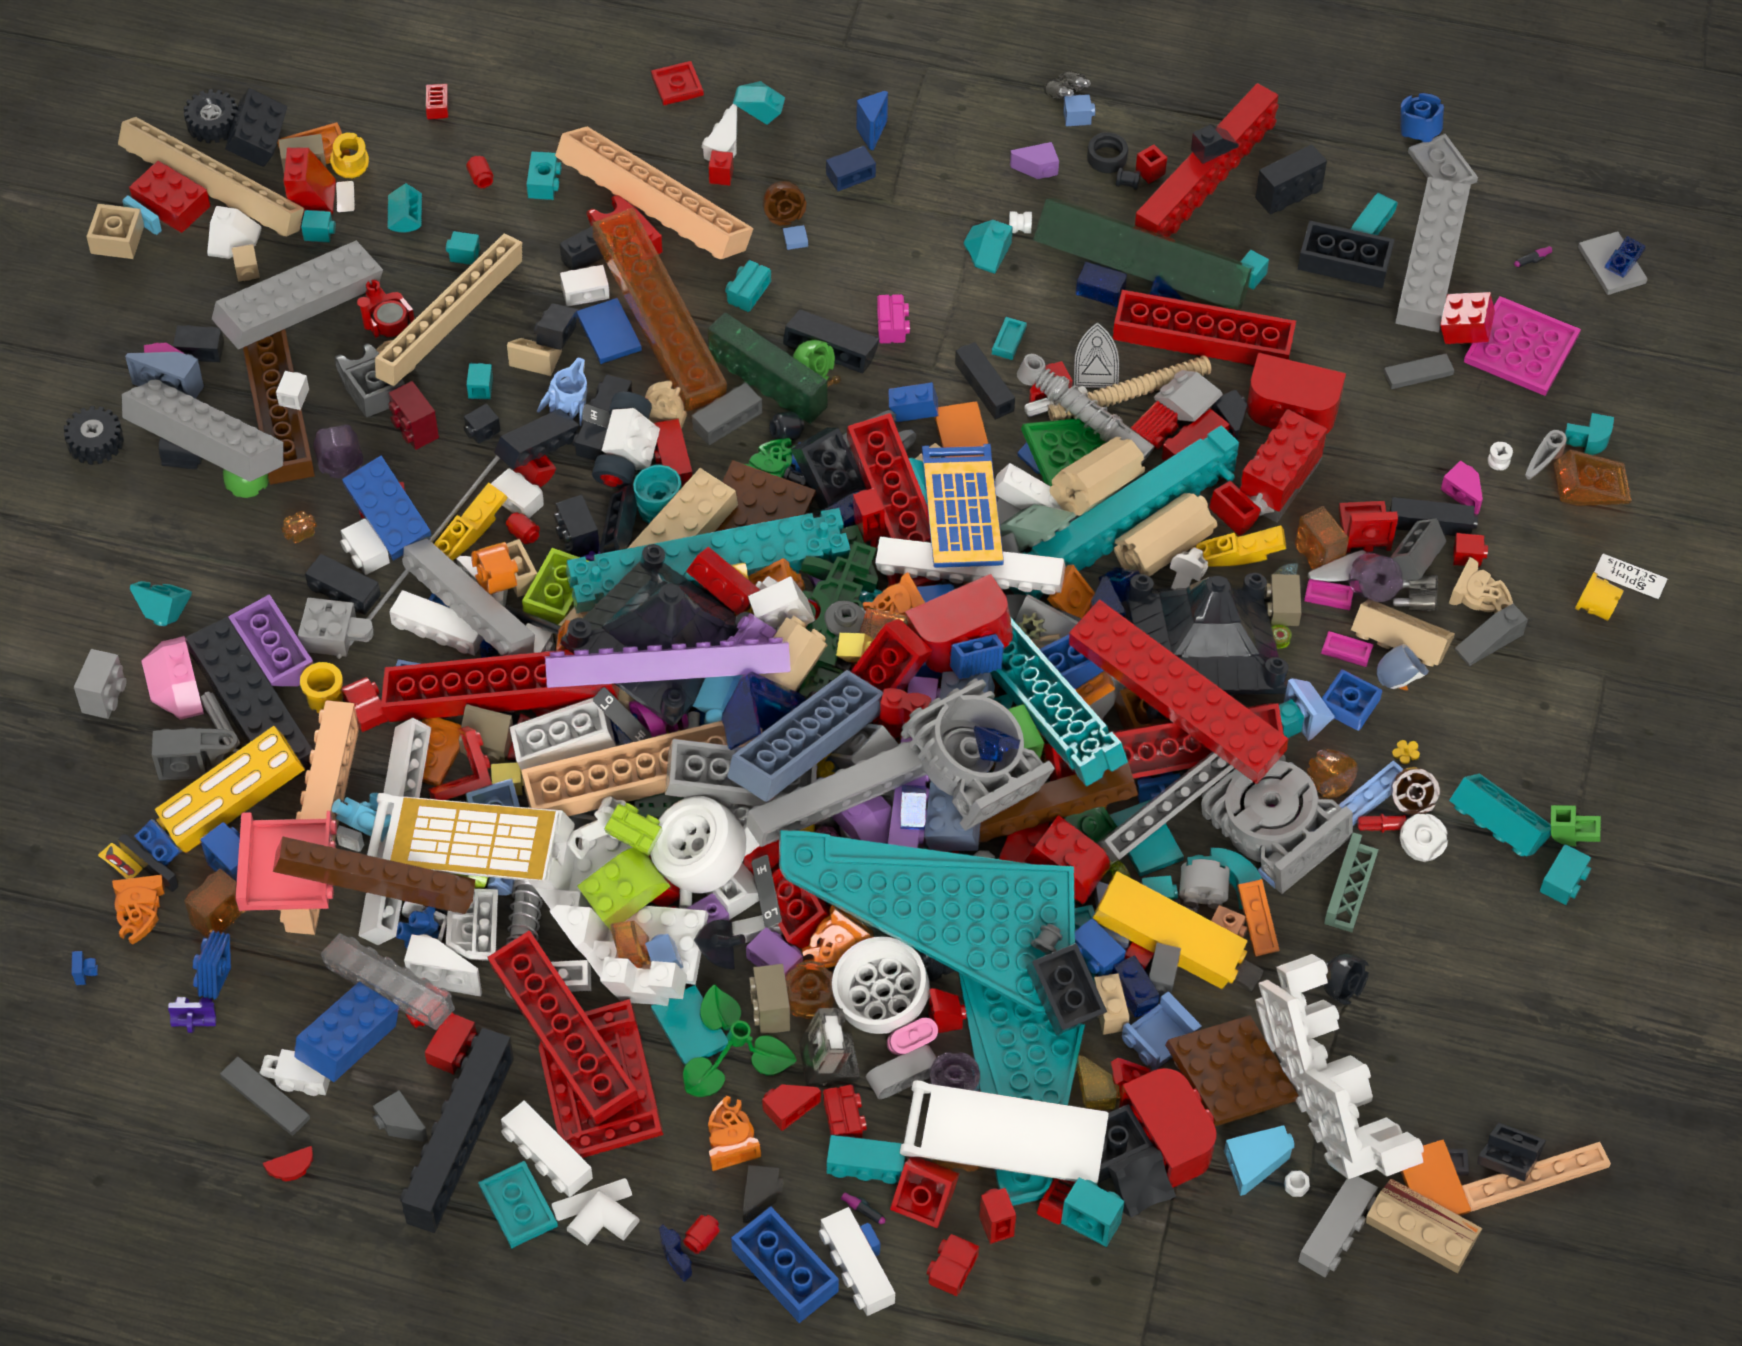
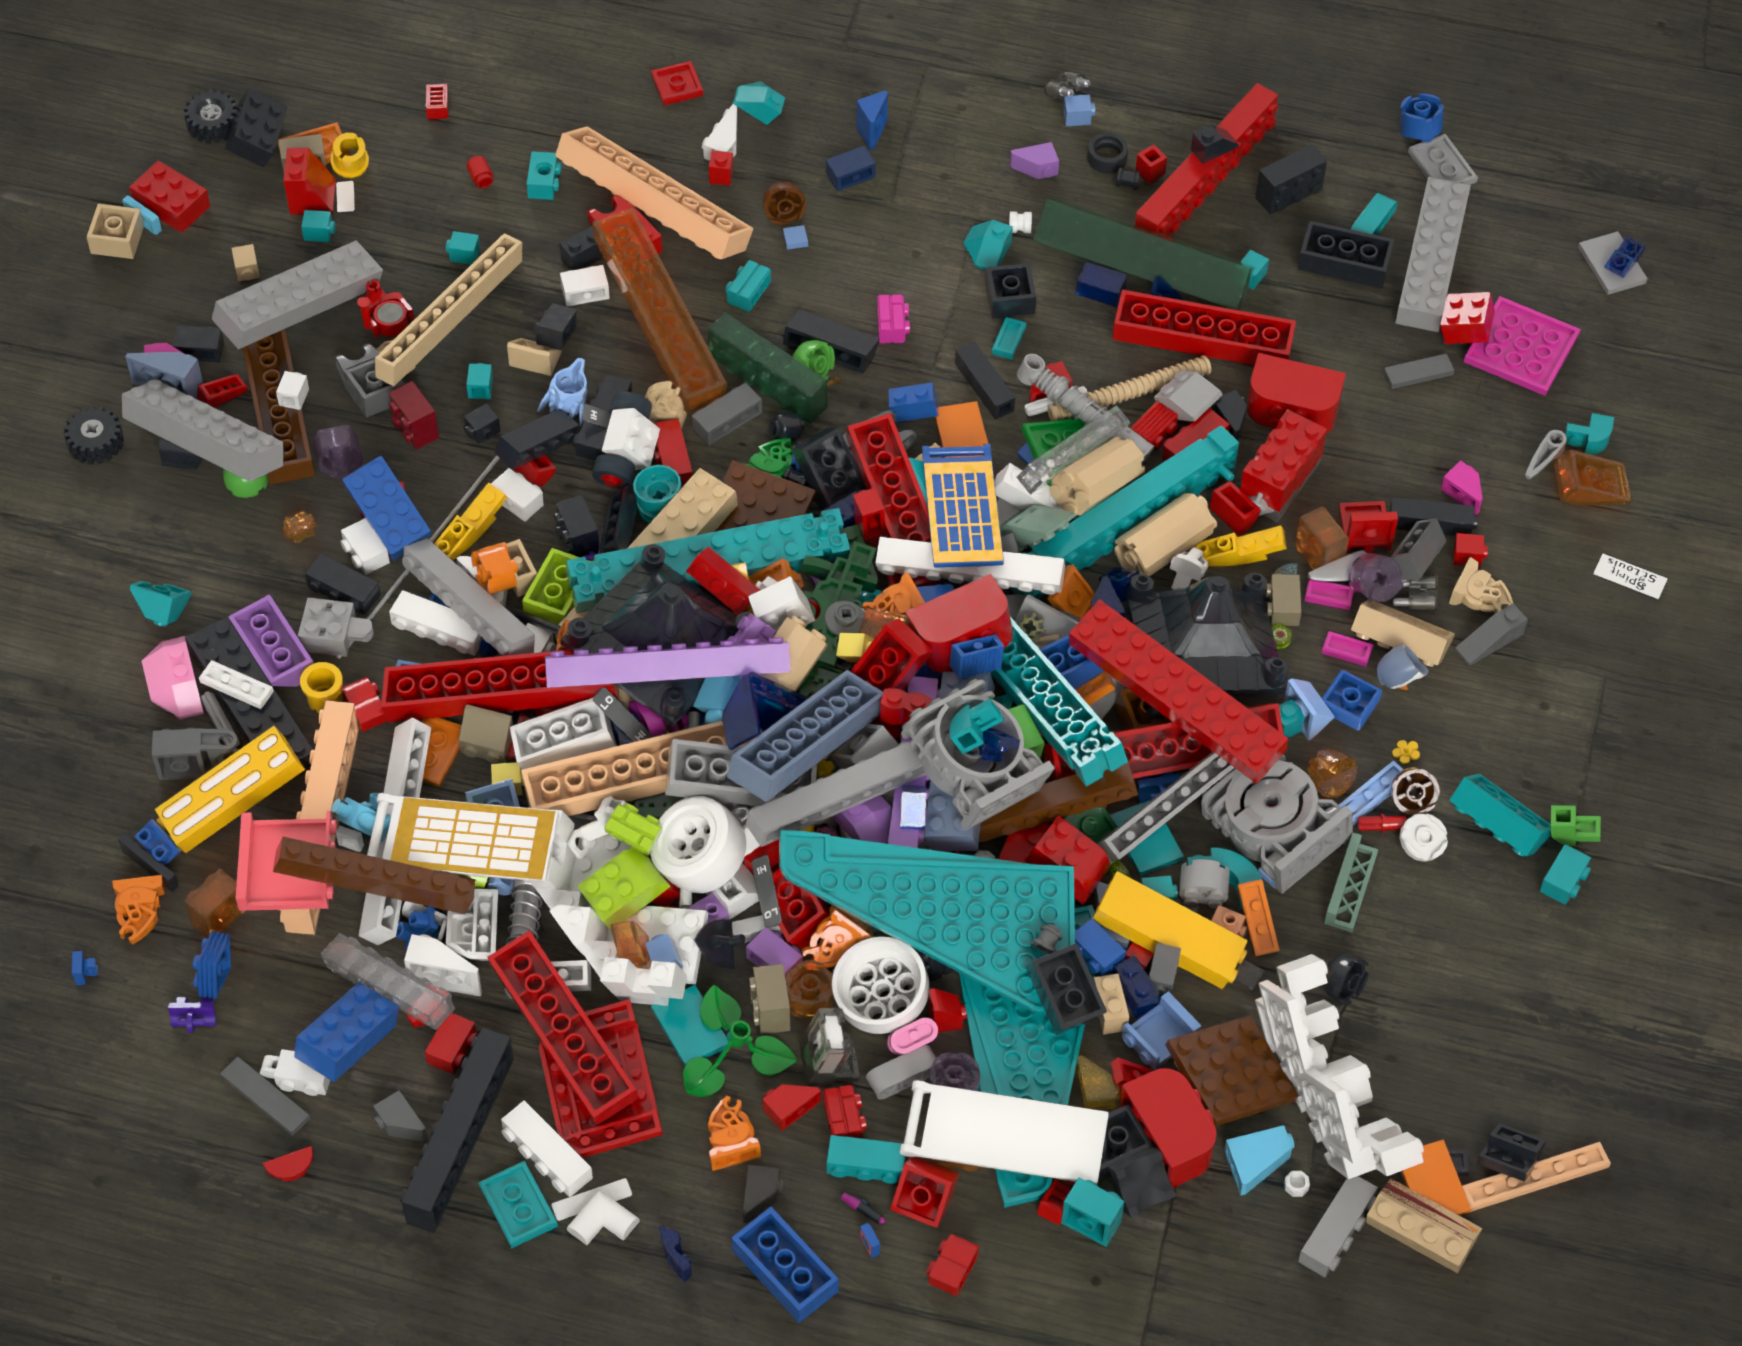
light grey brick [74,649,126,719] -> none
yellow sticker [98,843,142,879] -> none
tan brick [118,117,304,236] -> none
blue slope [200,822,240,893] -> none
white slope [207,206,262,259] -> none
teal brick [388,183,422,232] -> none
red bracket [428,726,492,800] -> none
red brick [506,512,540,544] -> none
blue tile [577,298,642,364] -> none
red brick [683,1215,720,1254] -> none
white brick [819,1207,895,1316] -> none
red brick [979,1188,1016,1244] -> none
light grey shield [1074,323,1119,388] -> none
white wheel [1488,442,1513,470] -> none
black piece [1514,246,1552,268] -> none
yellow piece [1575,572,1624,621] -> none
none -> red slope [197,374,248,408]
none -> white tile [199,660,273,709]
none -> teal brick [949,699,1004,754]
none -> black brick [985,263,1036,318]
none -> clear brick [1016,405,1131,495]

